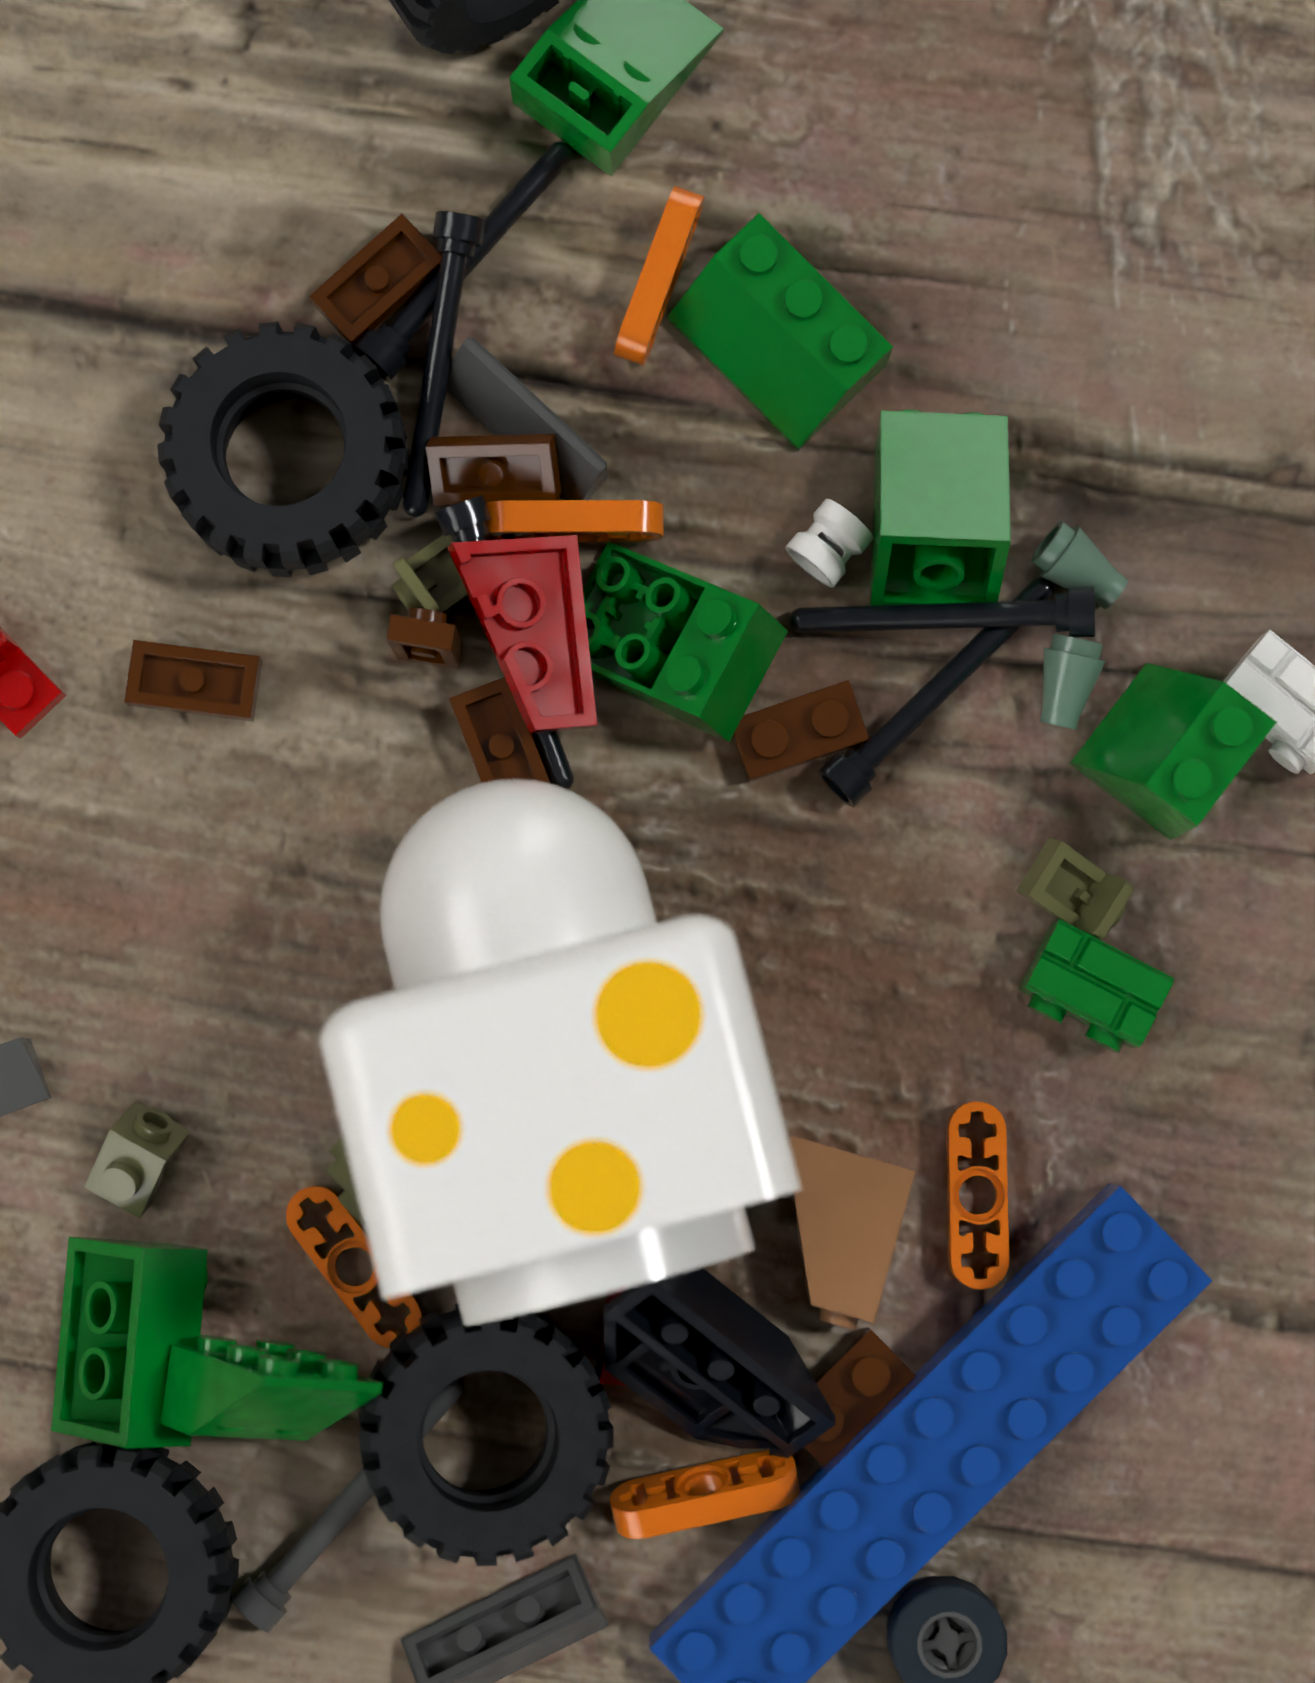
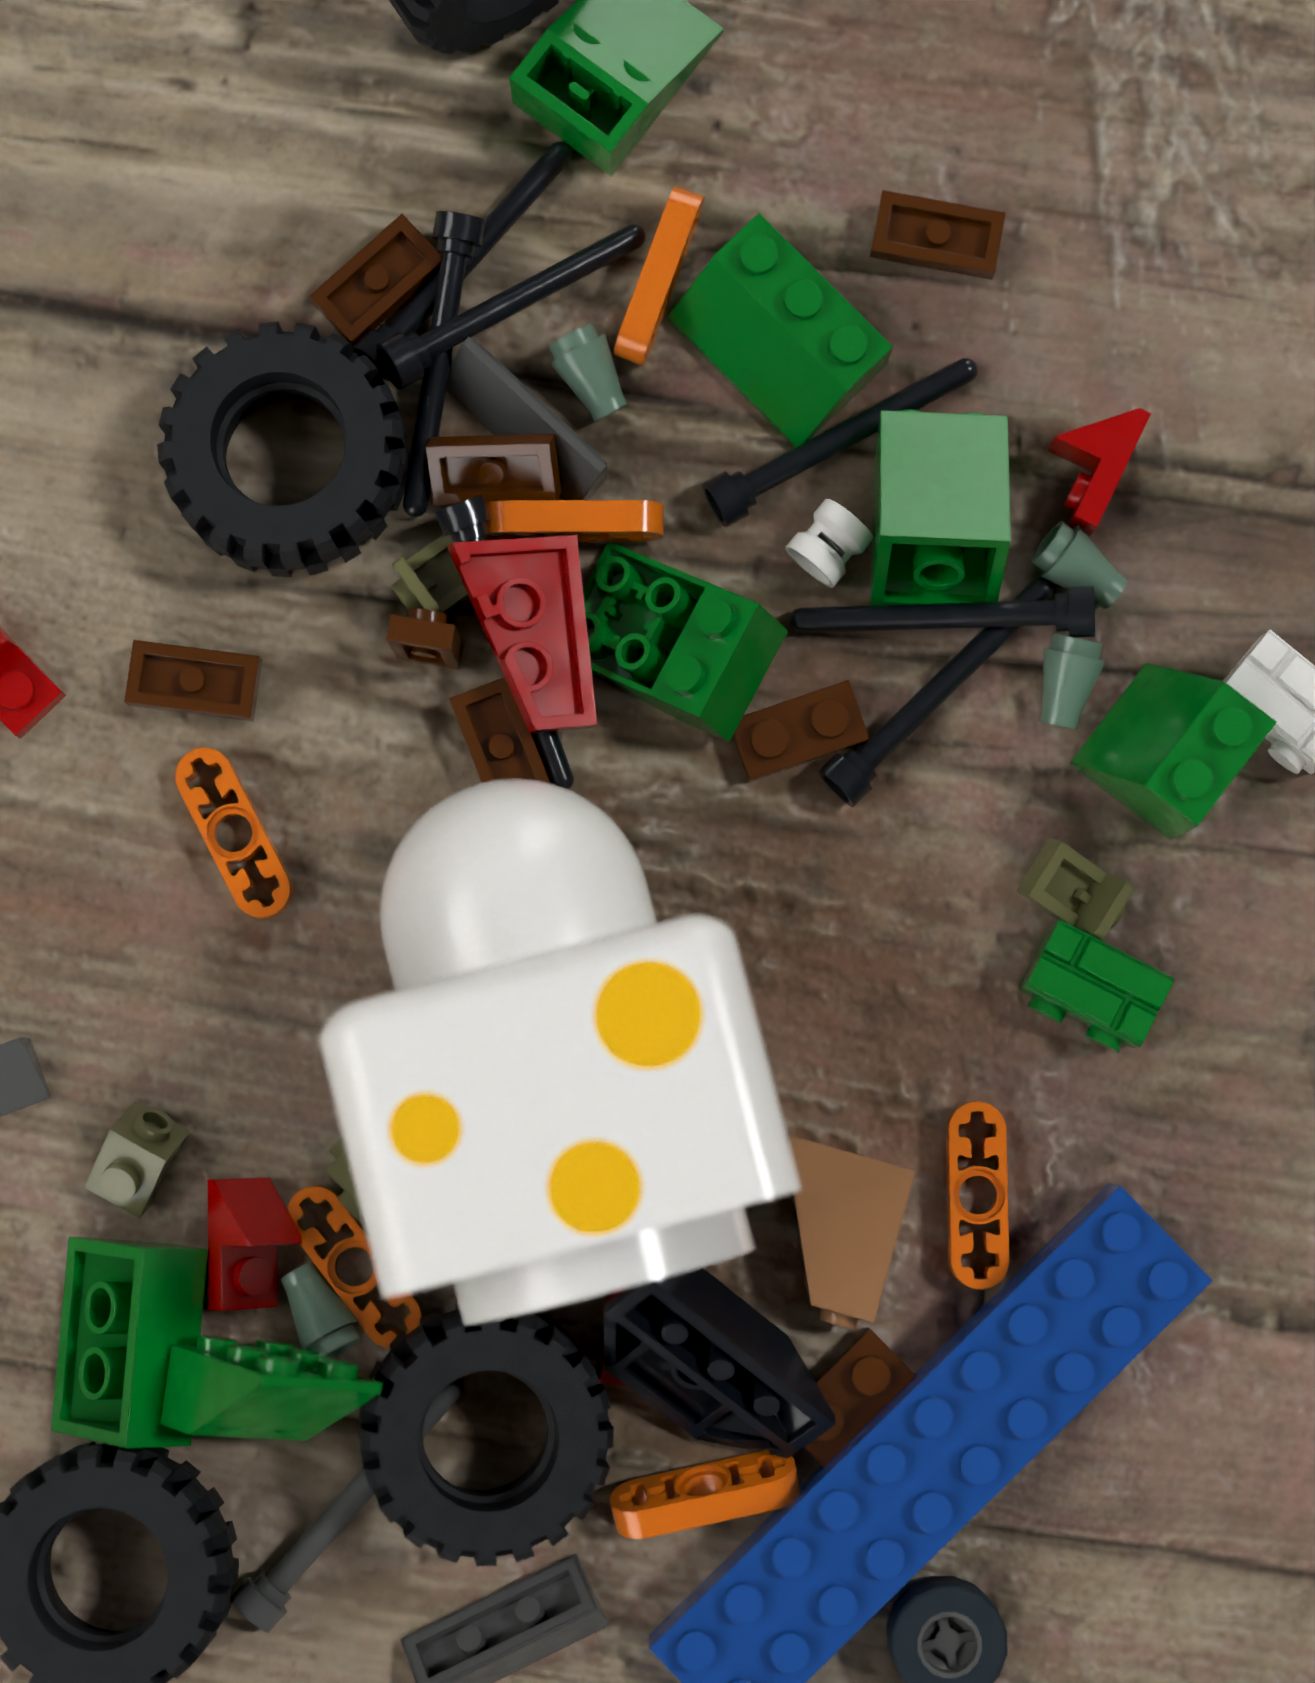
none -> orange beam [175,747,294,919]
none -> red slope [207,1177,302,1311]
none -> sand green cone [280,1262,362,1359]
none -> black piece [375,224,646,390]
none -> sand green cone [548,323,628,422]
none -> black piece [702,358,978,528]
none -> reddish brown plate [870,190,1006,280]
none -> red slope [1048,408,1151,537]

